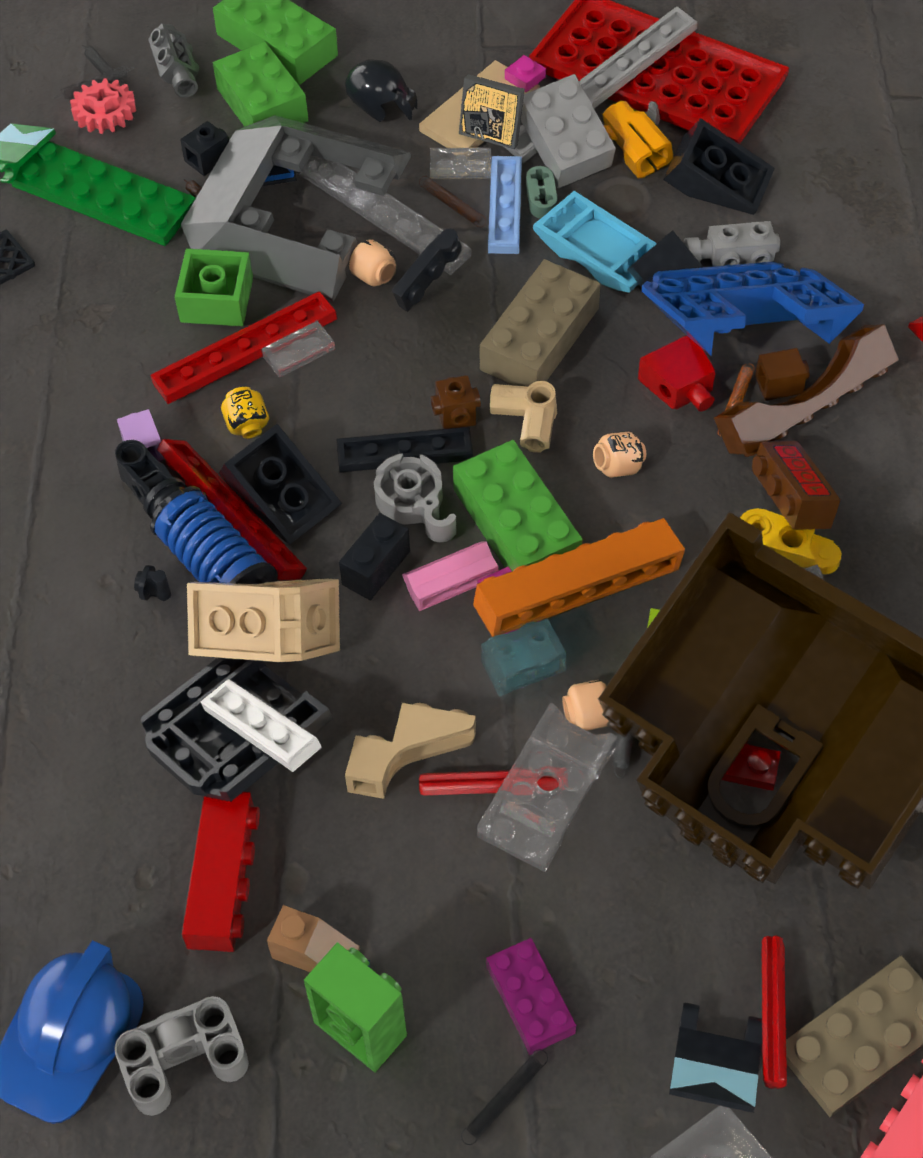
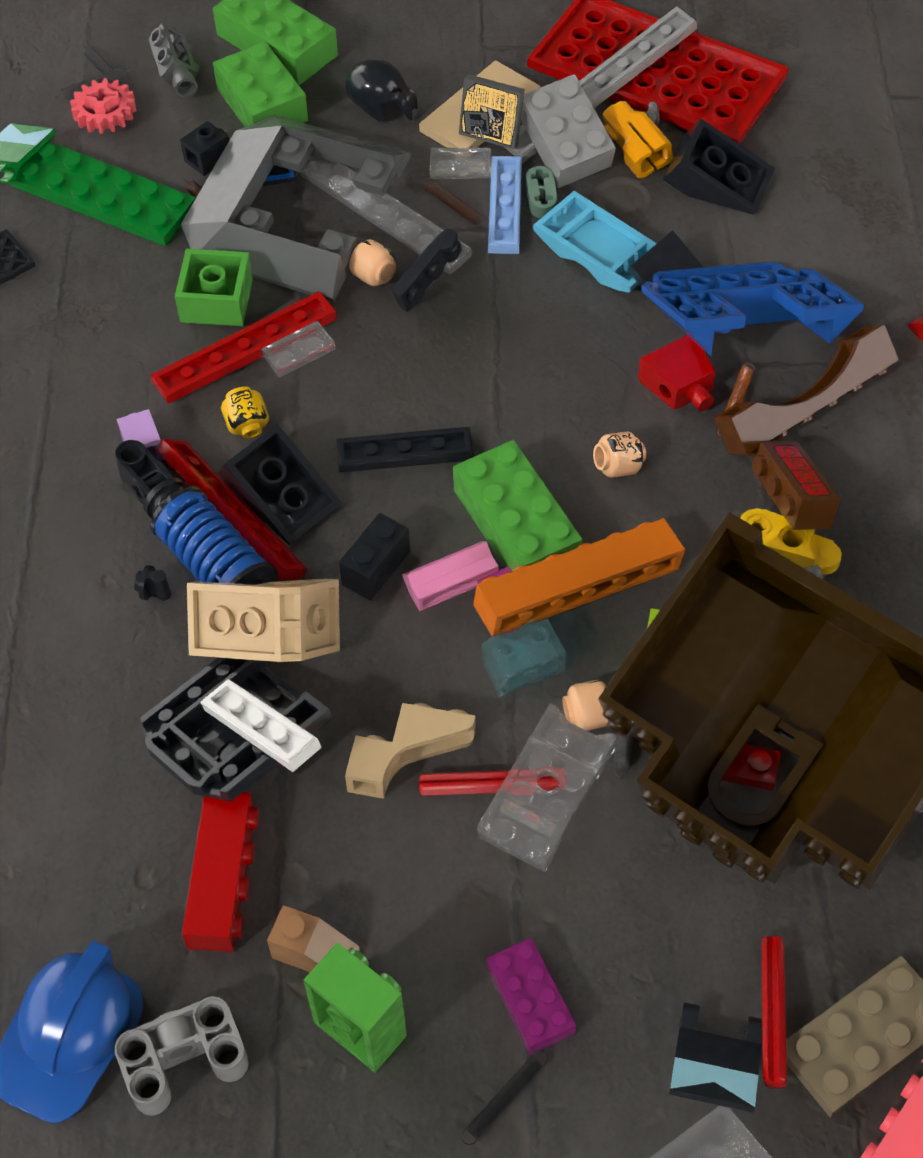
light grey piece [374,453,457,542] -> none
reddish brown brick [431,375,481,429] -> none
dark tan brick [479,259,601,387] -> none
tan piece [490,381,557,453] -> none
dark pink plate [505,55,546,92] -> none
light grey brick [683,221,780,267] -> none
reddish brown brick [755,348,810,401] -> none

